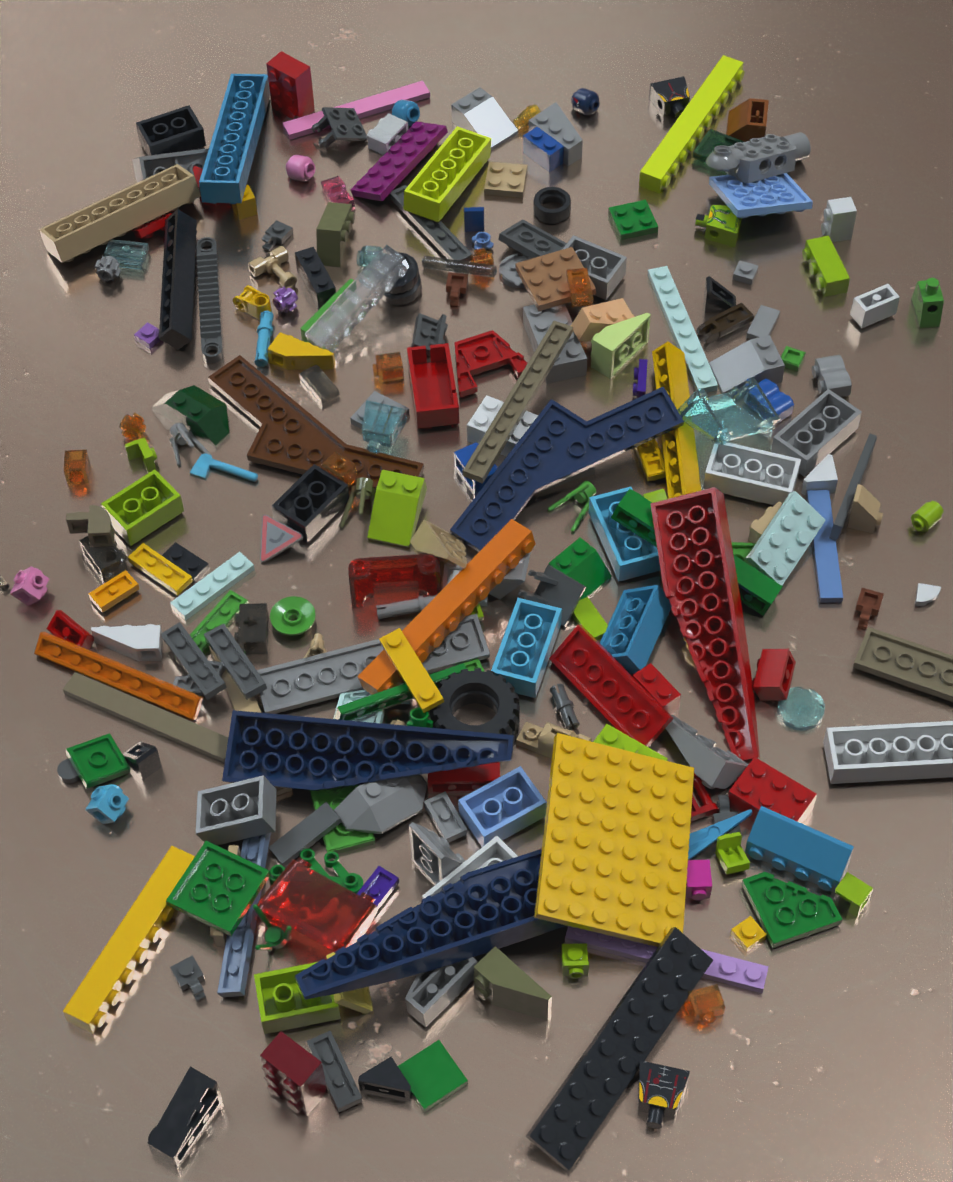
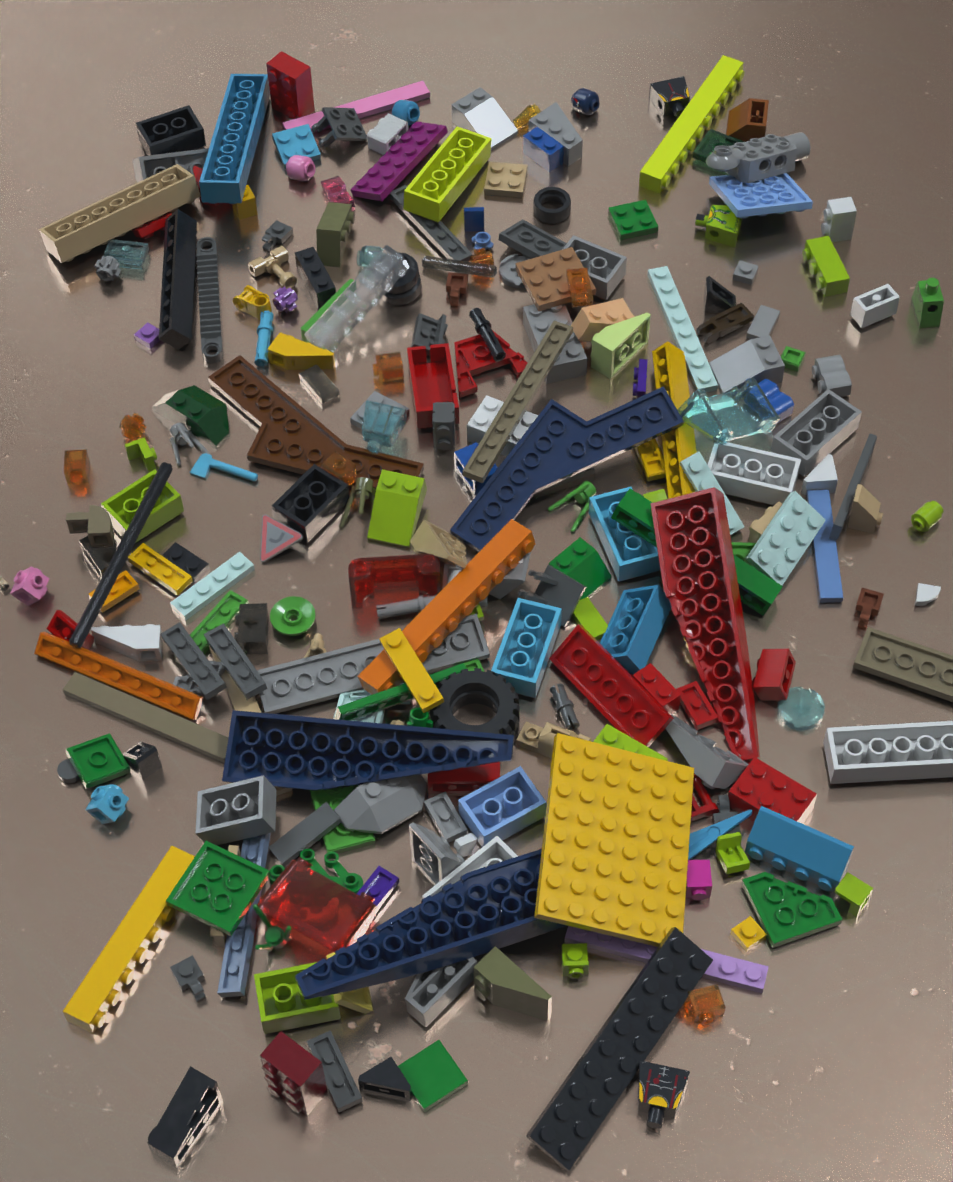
none -> black axle [69,462,173,648]
none -> medium azure plate [272,124,321,169]
none -> dark grey brick [432,402,456,450]
none -> white tile [454,833,478,857]
none -> black pin [469,308,506,362]
none -> red plate [676,681,718,730]
none -> light aqua plate [679,451,745,535]

